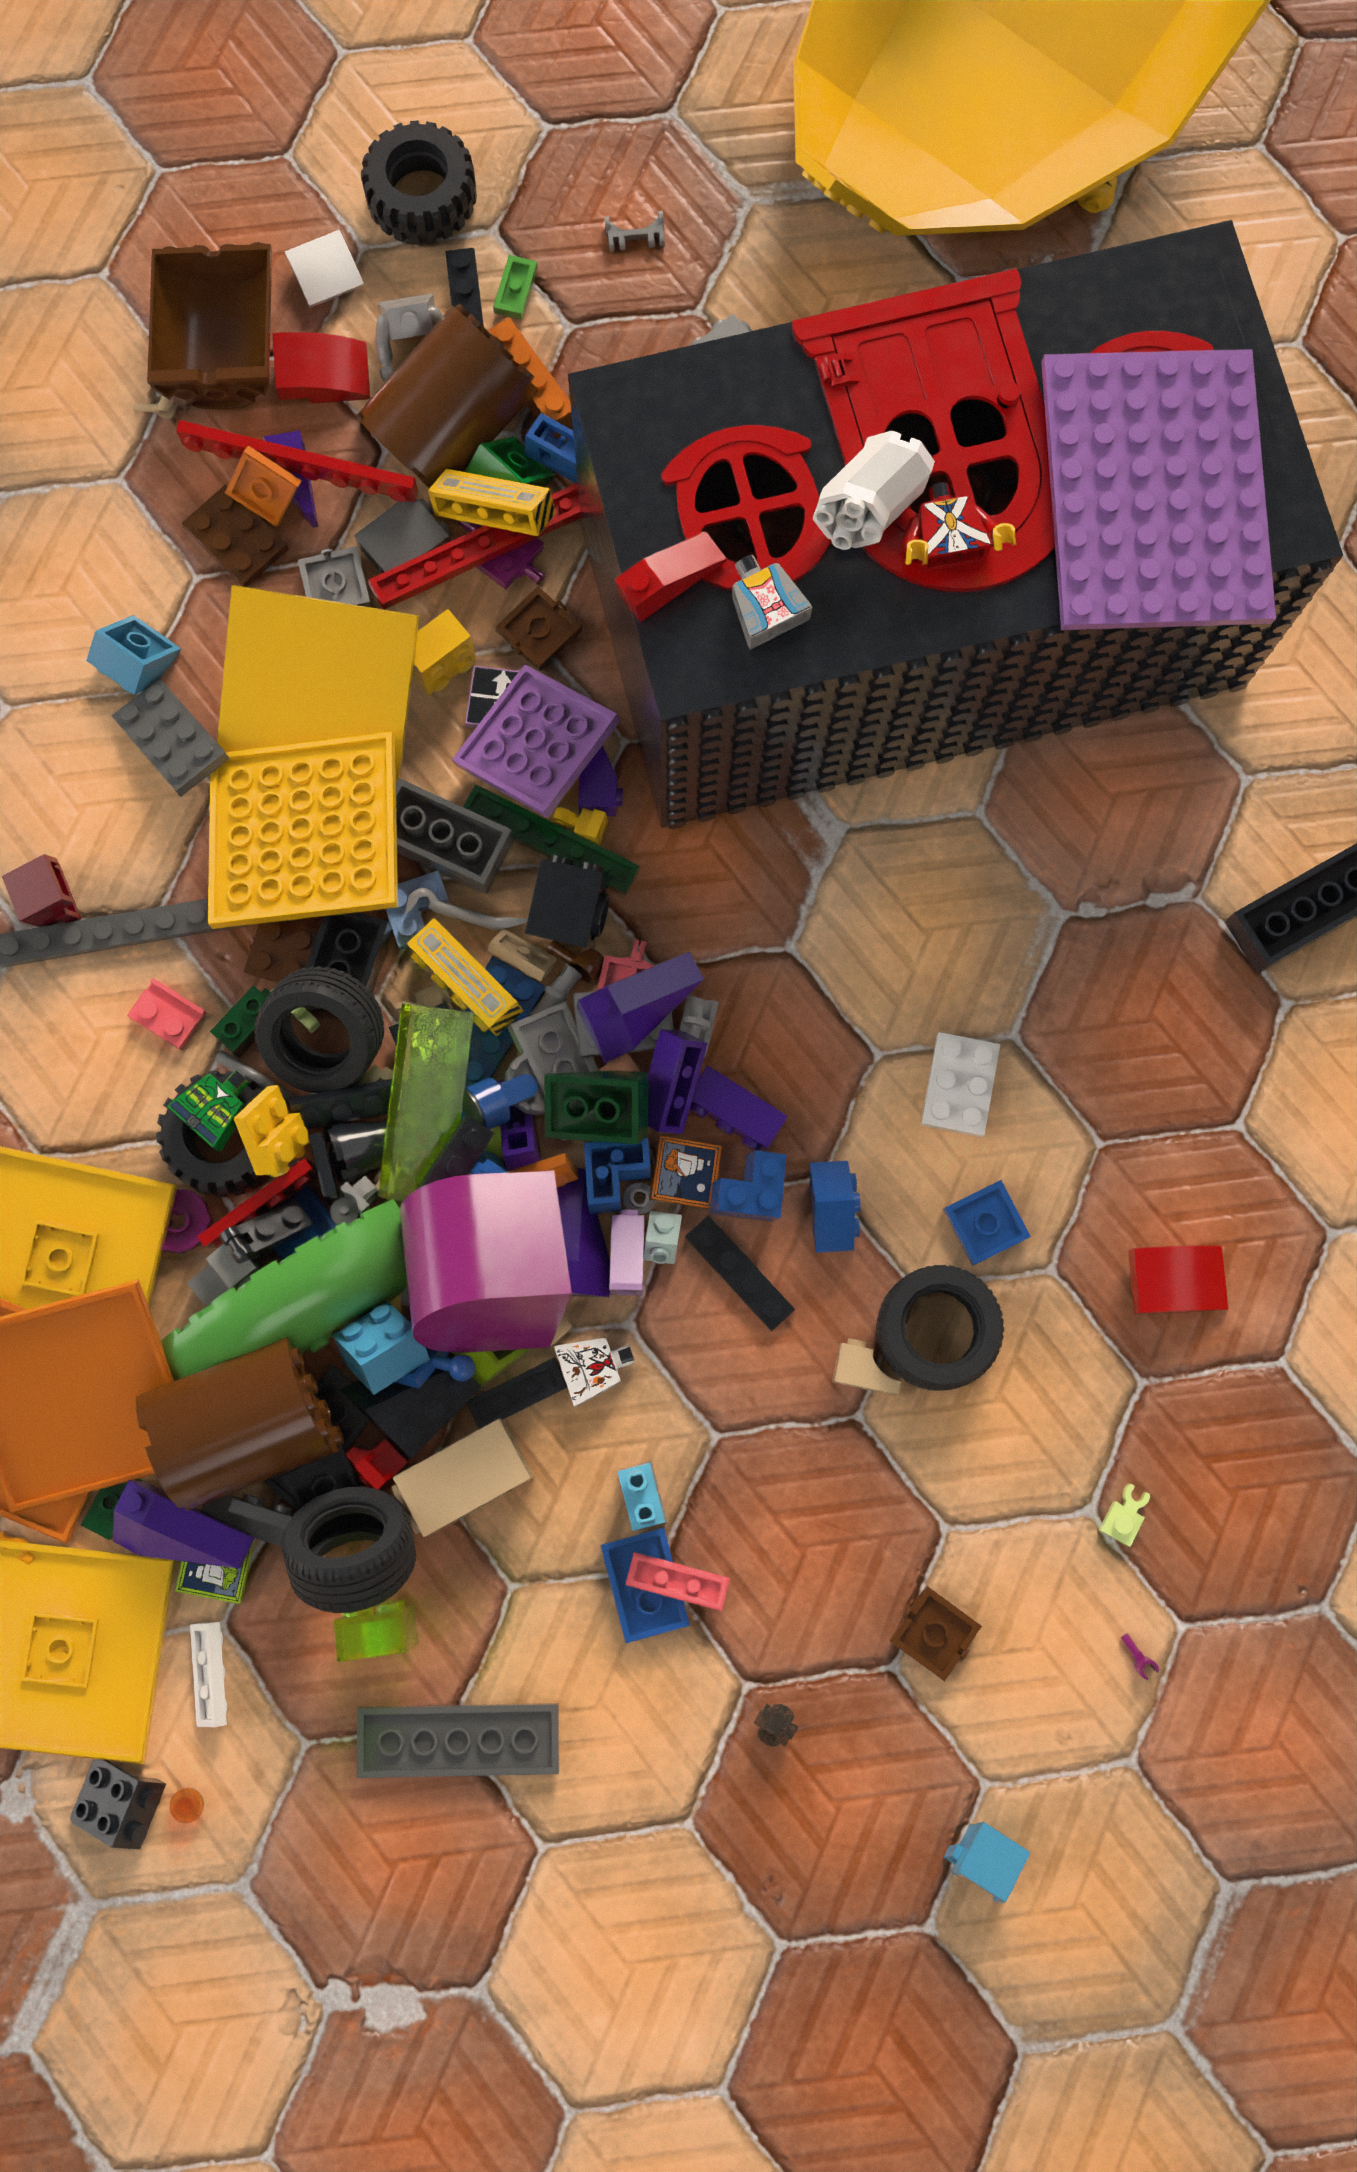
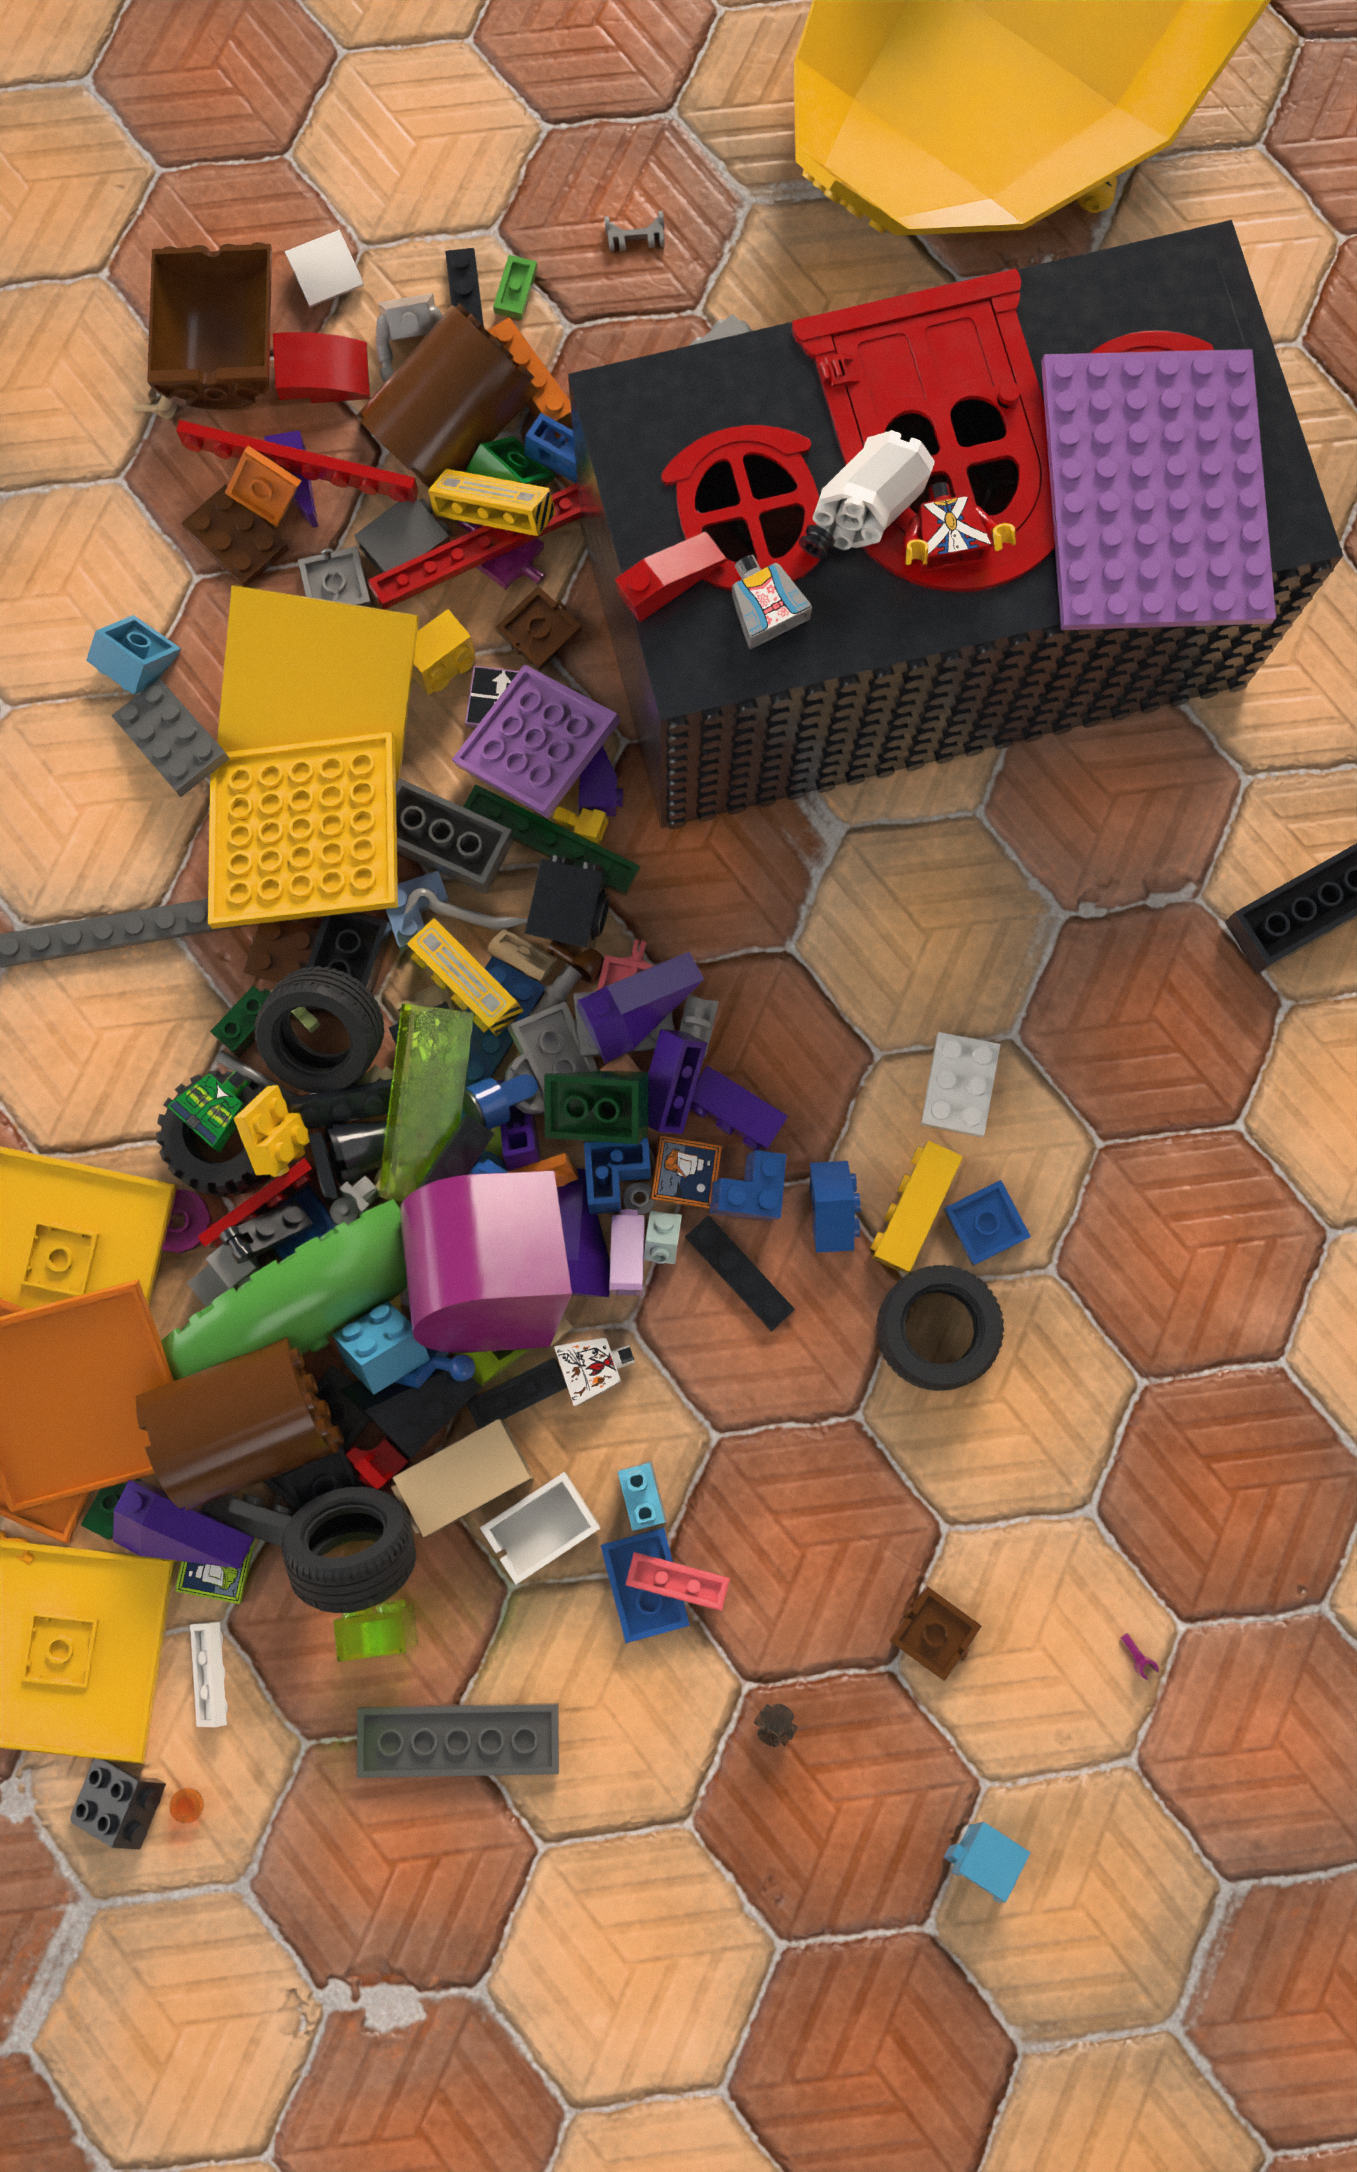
dark red plate [2,854,82,927] -> none
coral plate [127,978,207,1051] -> none
black tyre [361,120,477,245] -> none
tan arch [832,1338,901,1396] -> none
yellowish green plate [1099,1484,1150,1547] -> none
red slope [1128,1246,1229,1315] -> none
none -> white piece [480,1472,601,1585]
none -> black bush [799,525,835,559]
none -> yellow brick [870,1140,963,1275]

